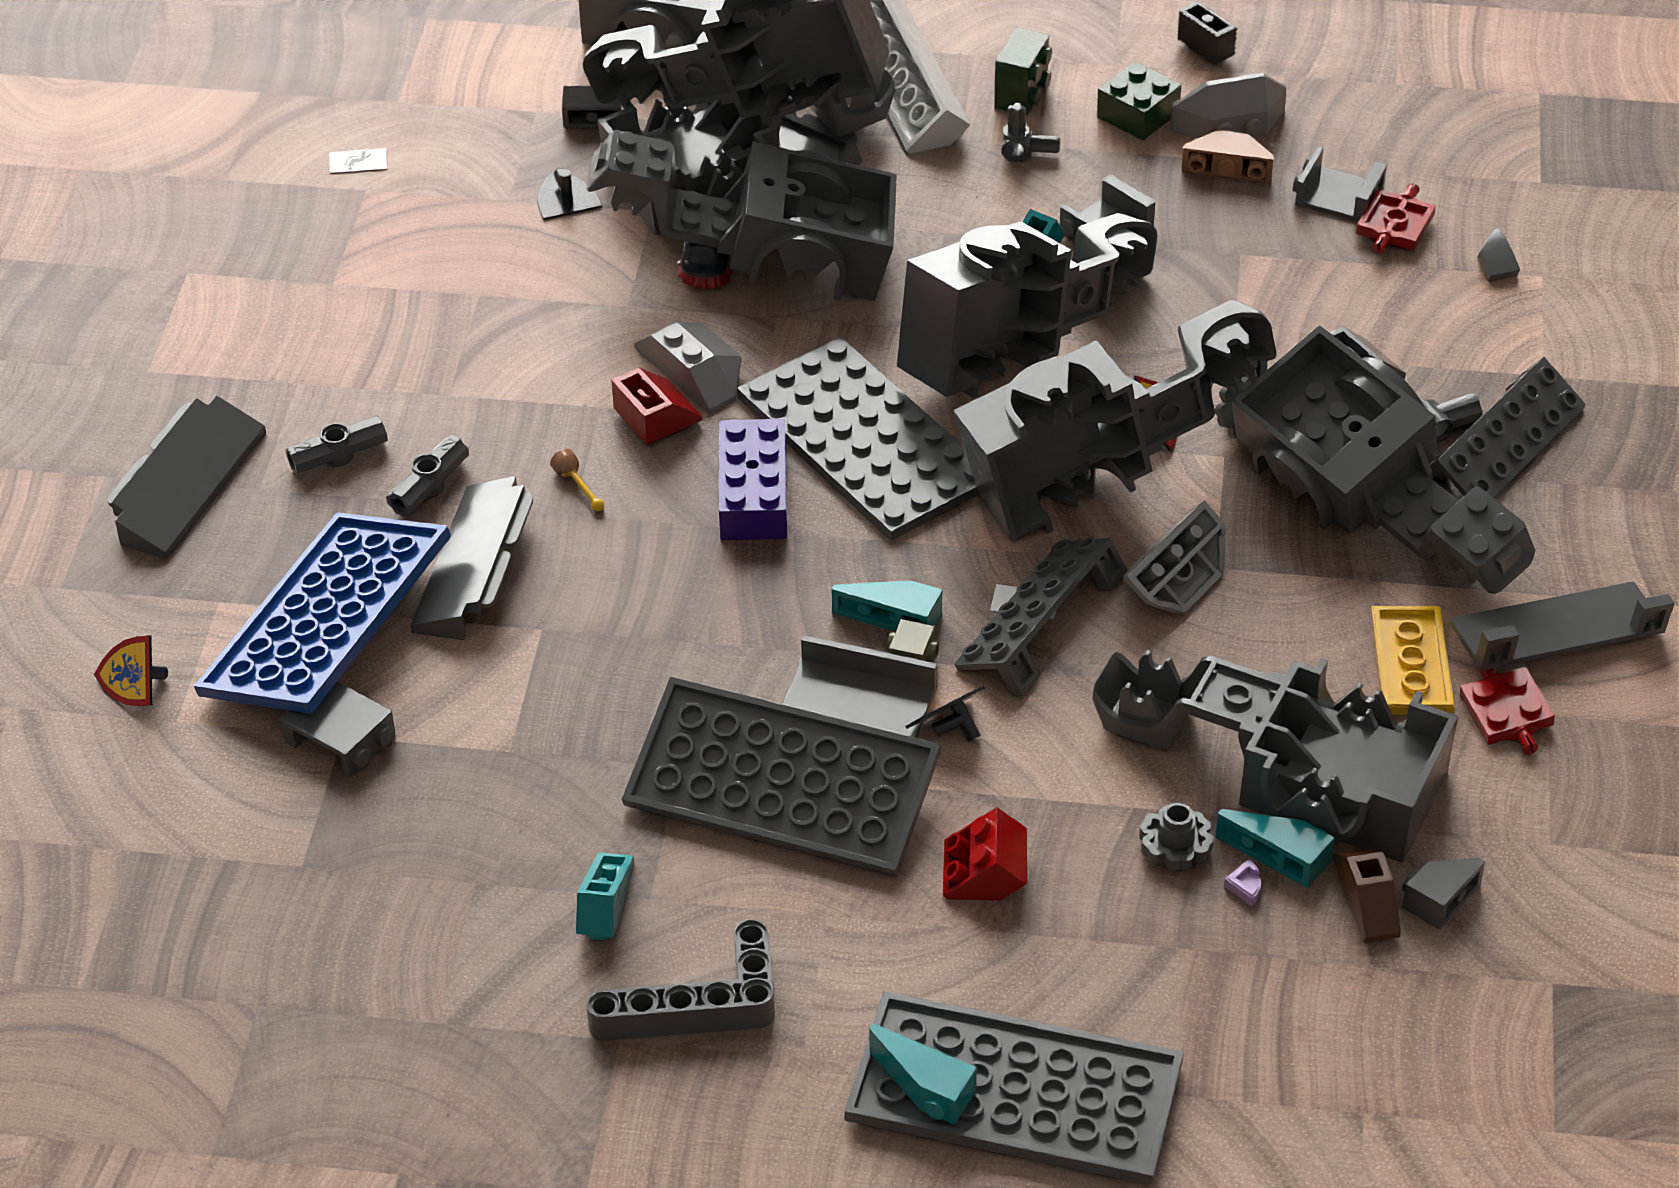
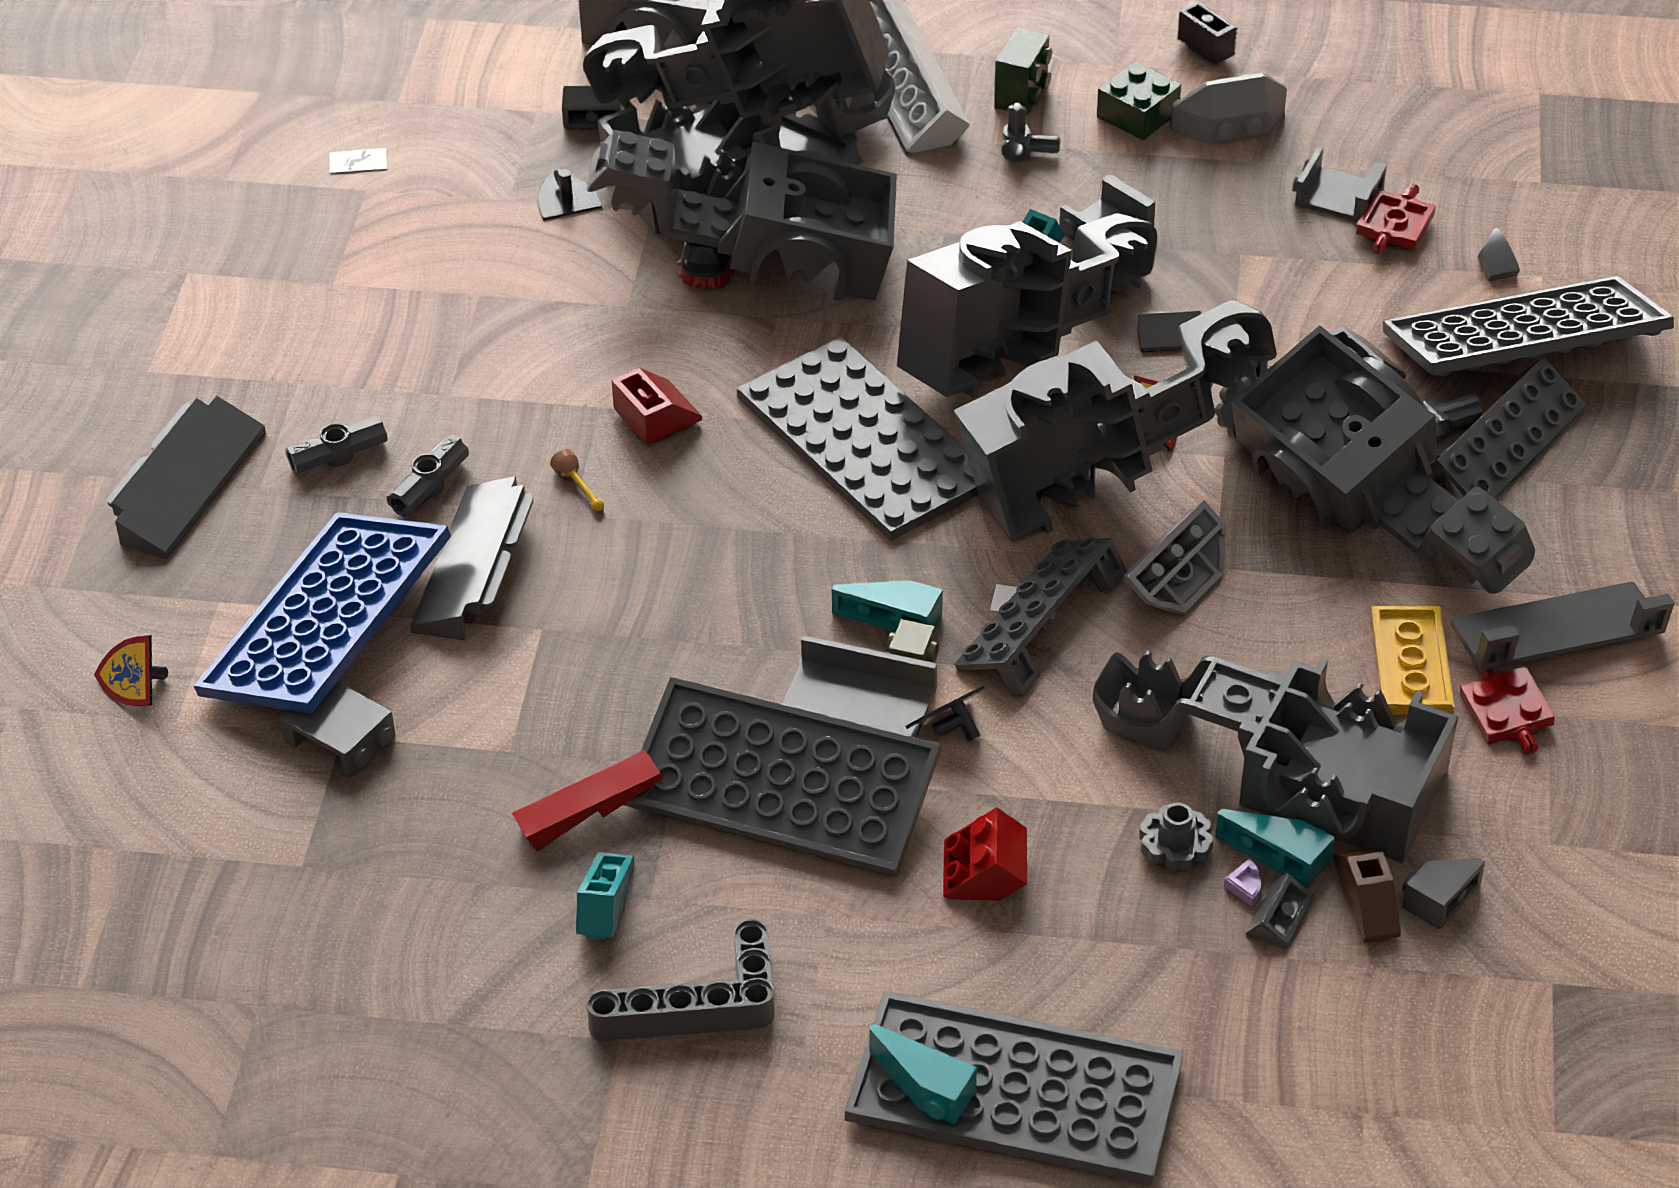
light grey wedge [634,322,741,414] -> none
brick [719,419,787,540] -> none
nougat slope [1181,130,1274,183] -> none
none -> red slope [512,750,663,852]
none -> dark grey slope [1137,310,1201,352]
none -> dark grey slope [1245,873,1315,949]
none -> dark grey plate [1383,276,1674,377]

